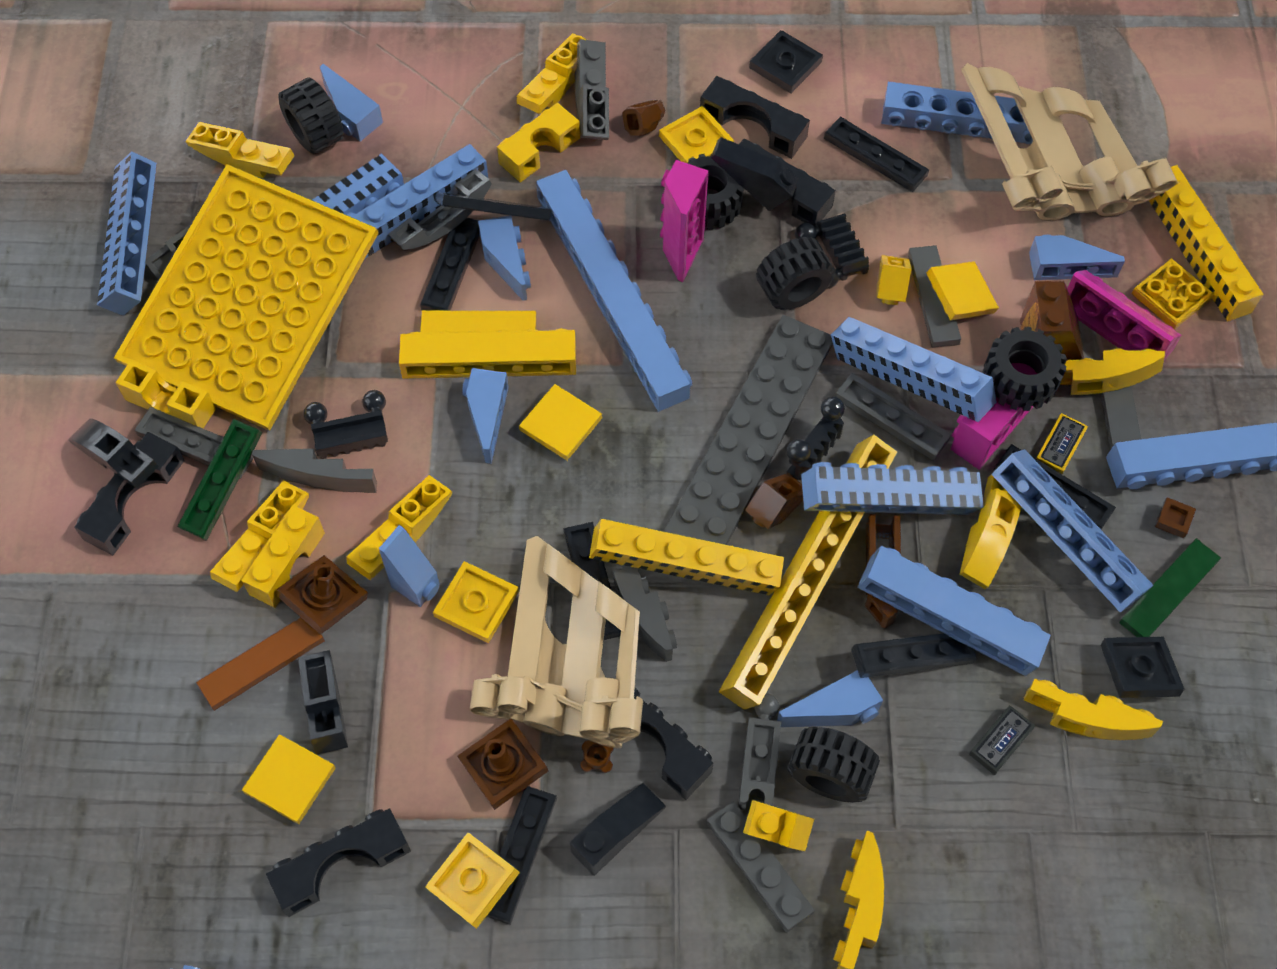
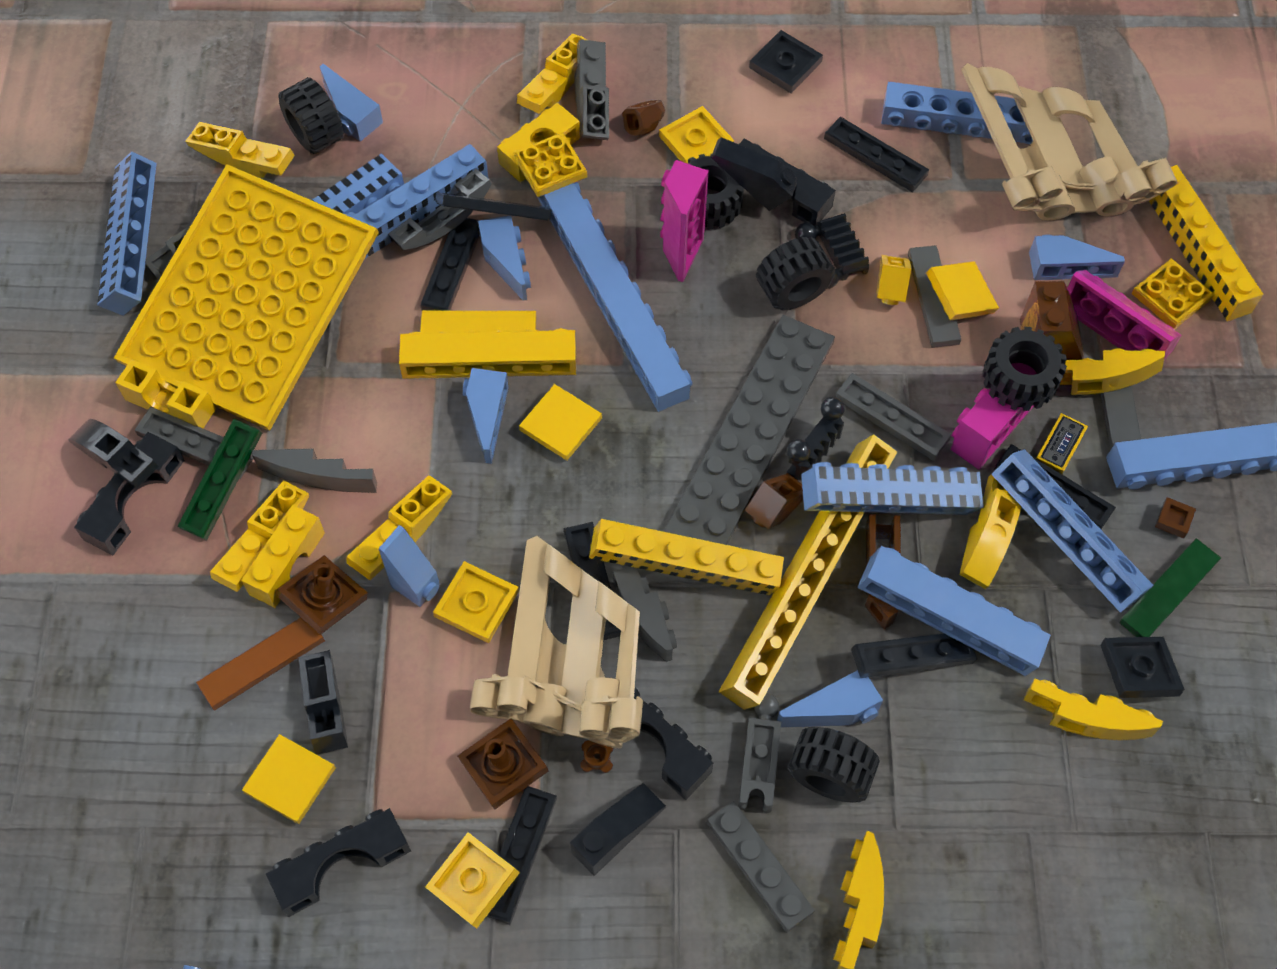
black gear [303,390,388,459] -> none
black arch [700,76,810,159] -> none
yellow slope [743,800,814,851] -> none
medium blue brick [831,317,997,422] -> none
tile [969,705,1036,775] -> none
none -> yellow tile [513,132,587,197]

